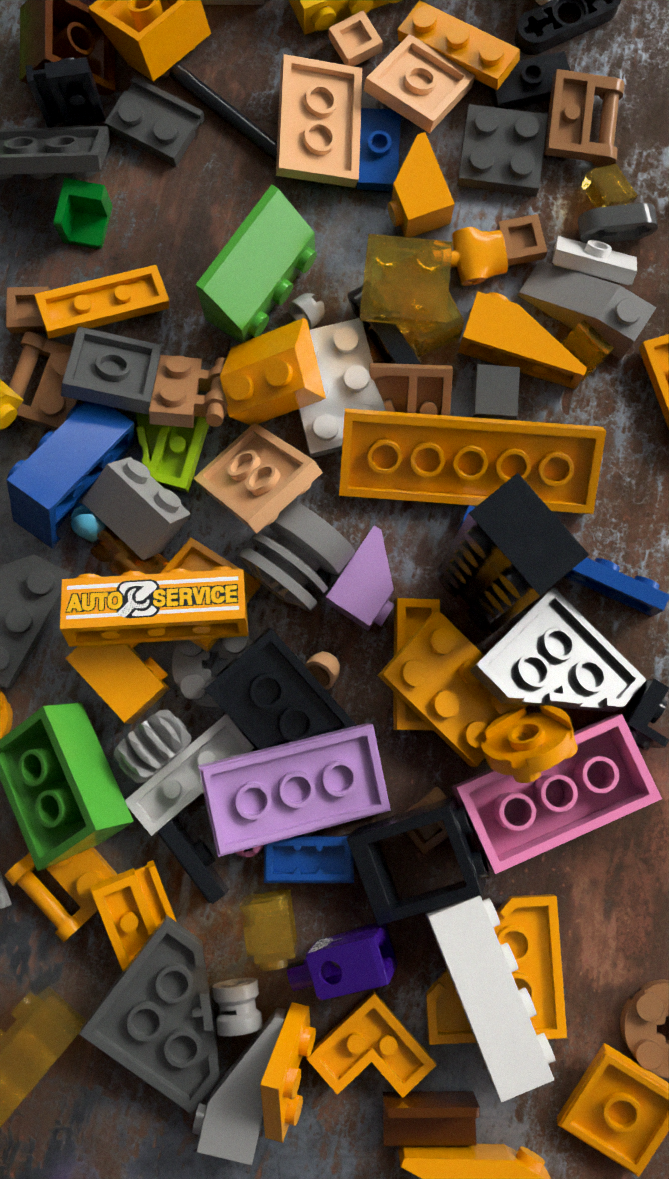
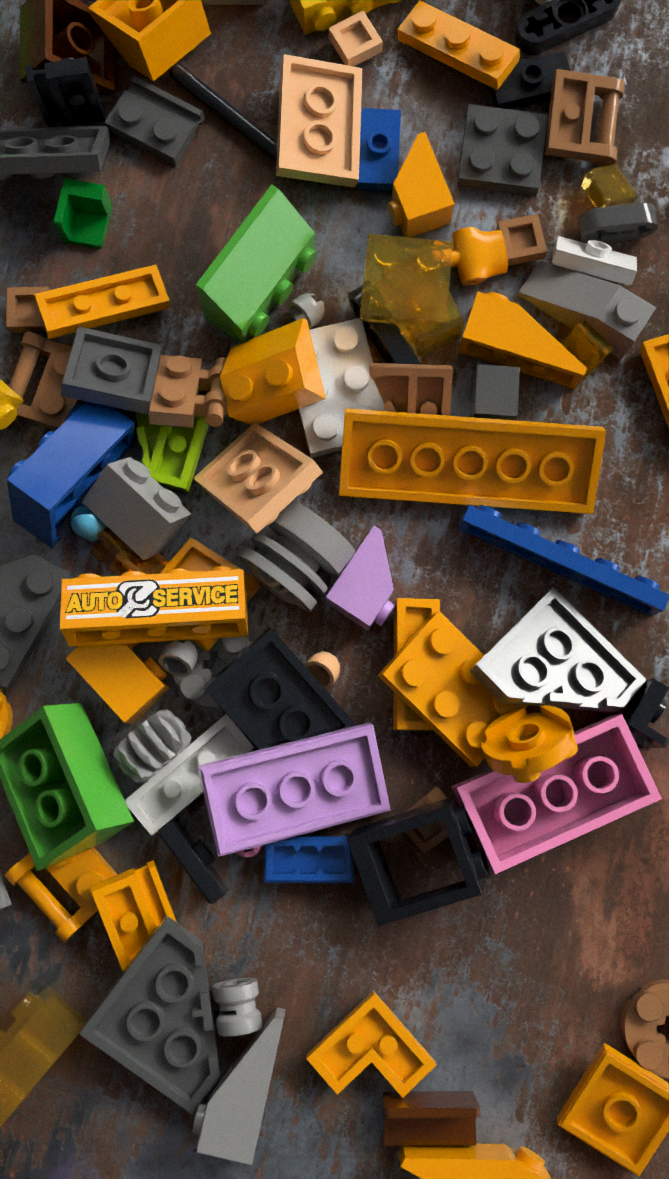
clear yellow window [240,888,298,971] -> none
light orange plate [260,1002,316,1143] -> none
dark purple torso [287,922,398,1000] -> none
light nougat plate [363,34,475,133] -> none
light orange plate [425,894,567,1045] -> none
white brick [425,895,556,1103] -> none
black brick [438,473,589,634] -> none
none -> light grey hinge [158,640,198,677]

